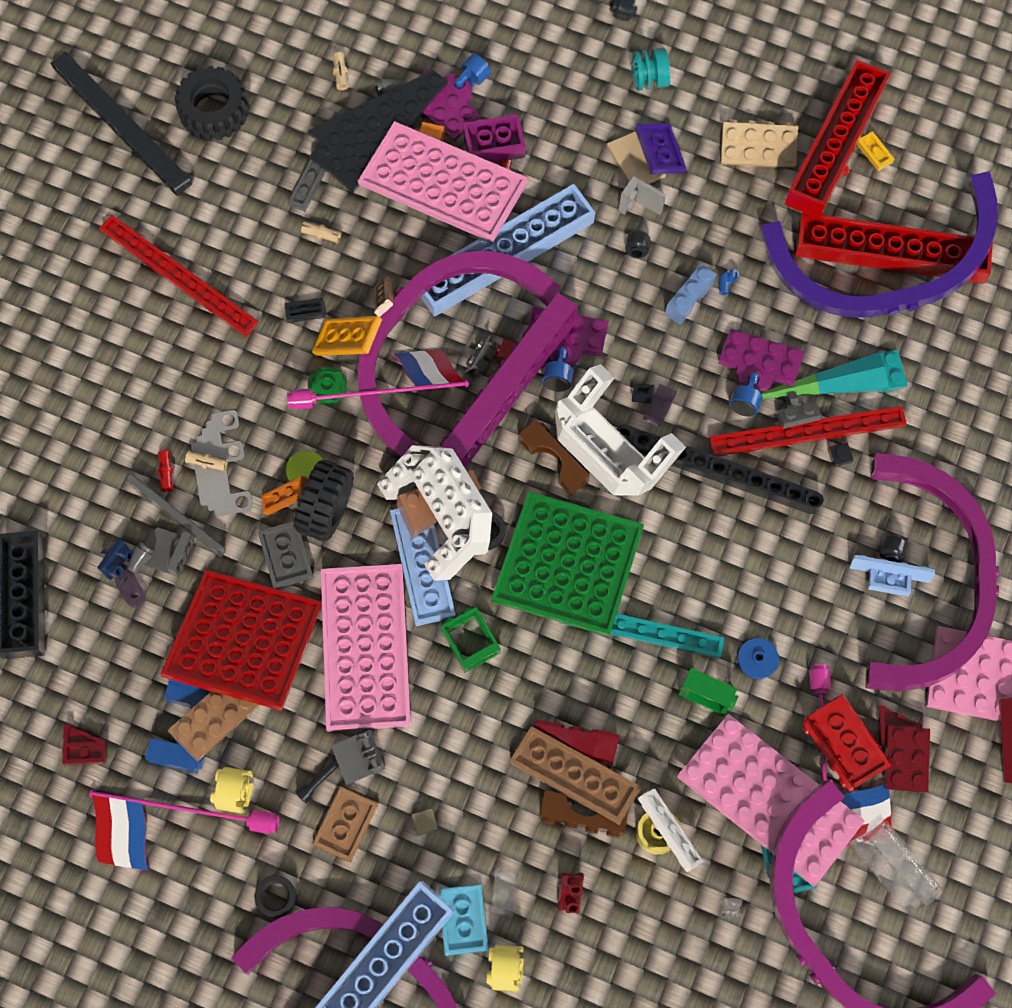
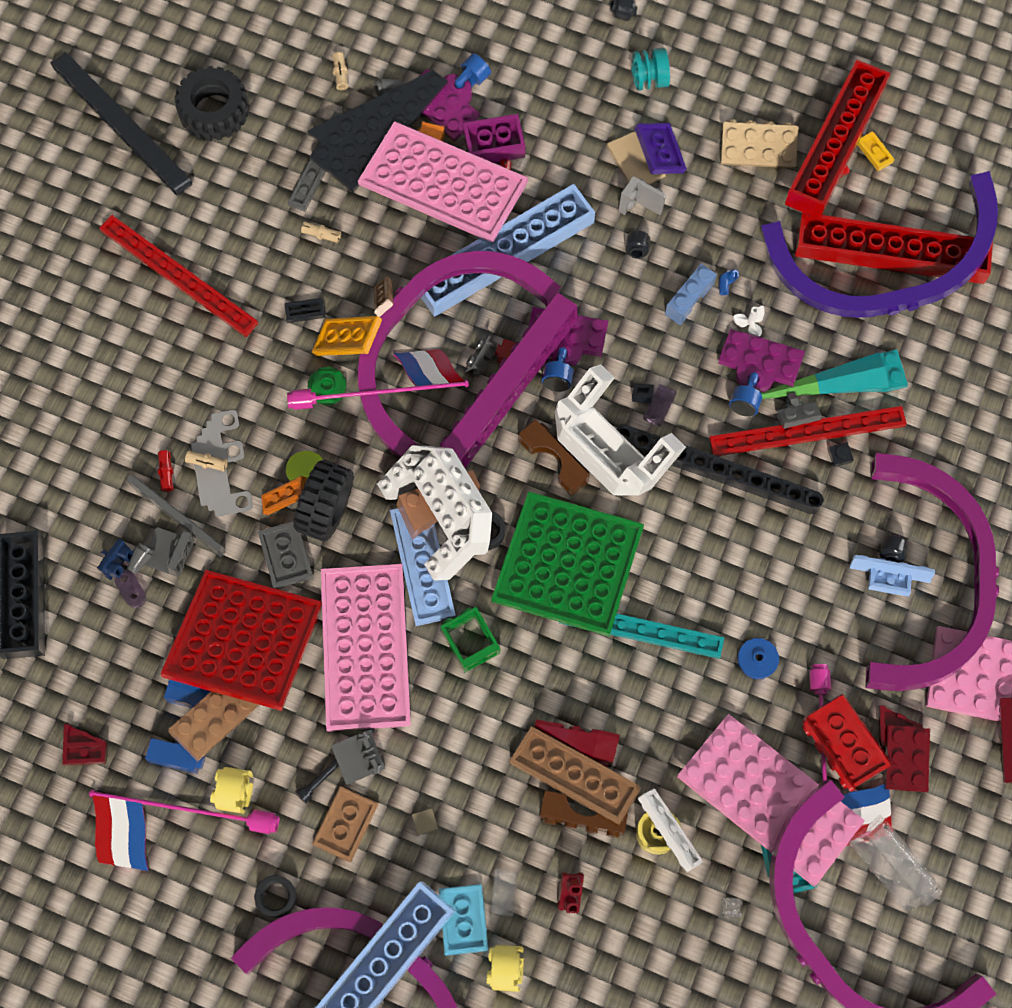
green window [679,668,739,716] -> none
none -> white plant [733,306,764,337]

